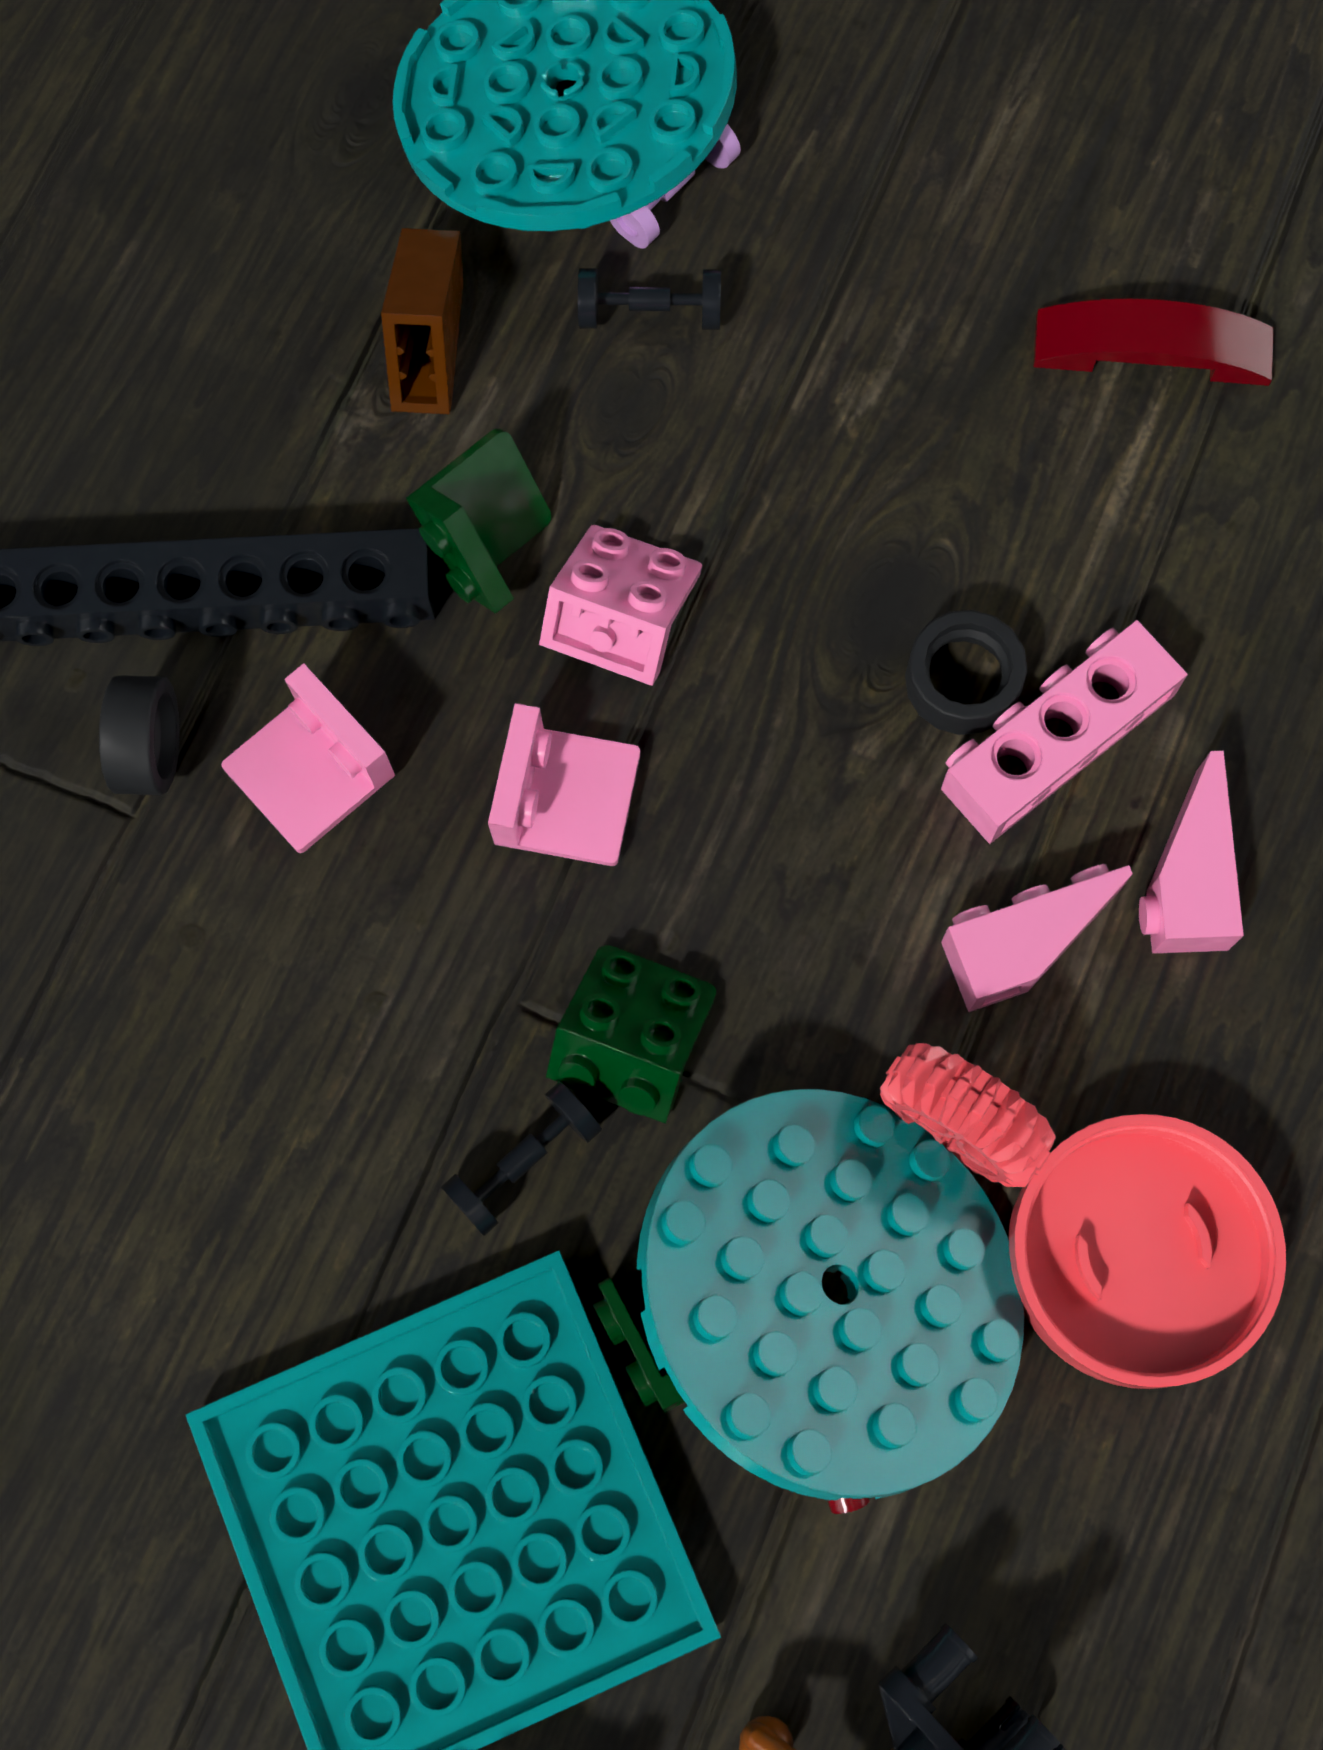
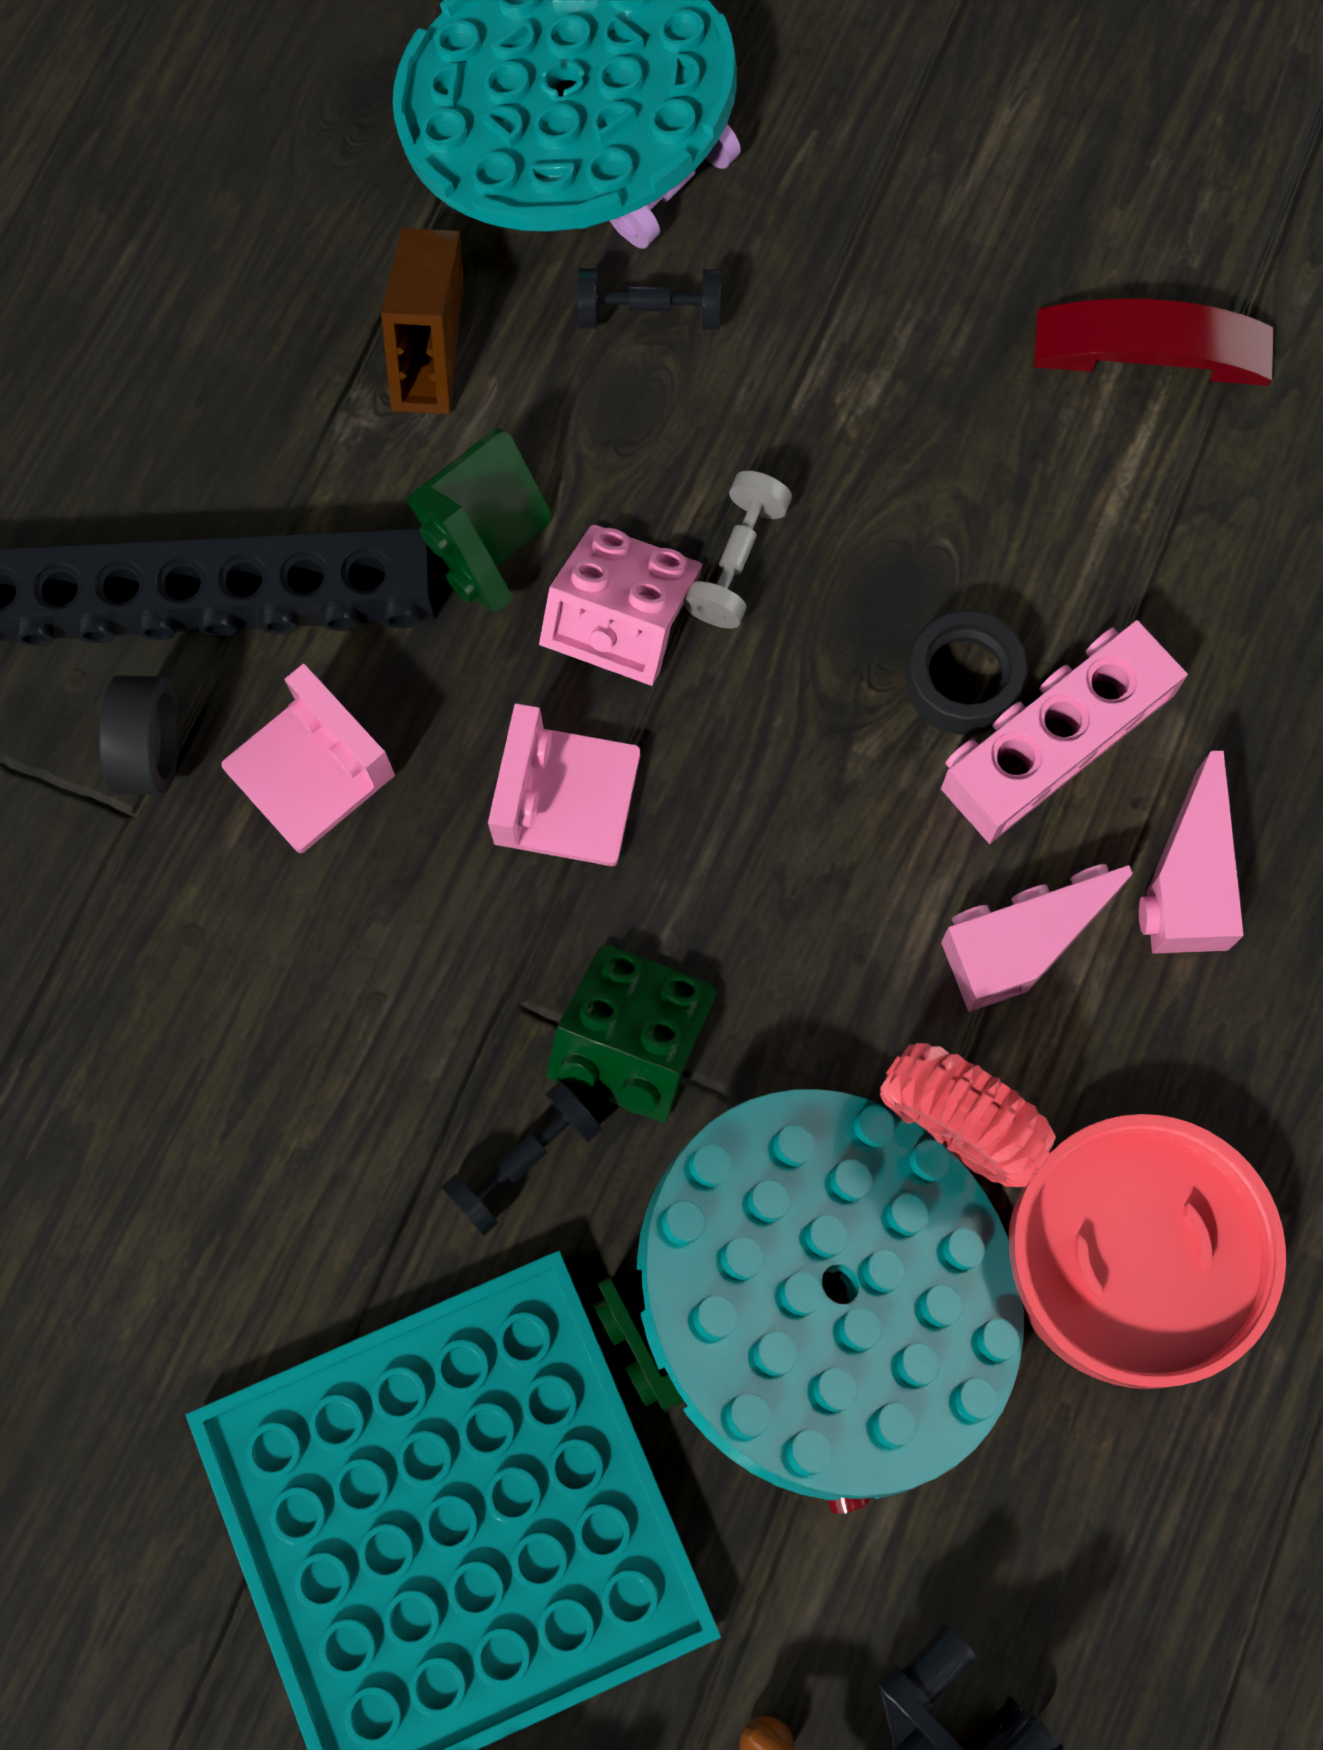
none -> light grey wheel [683,471,792,629]

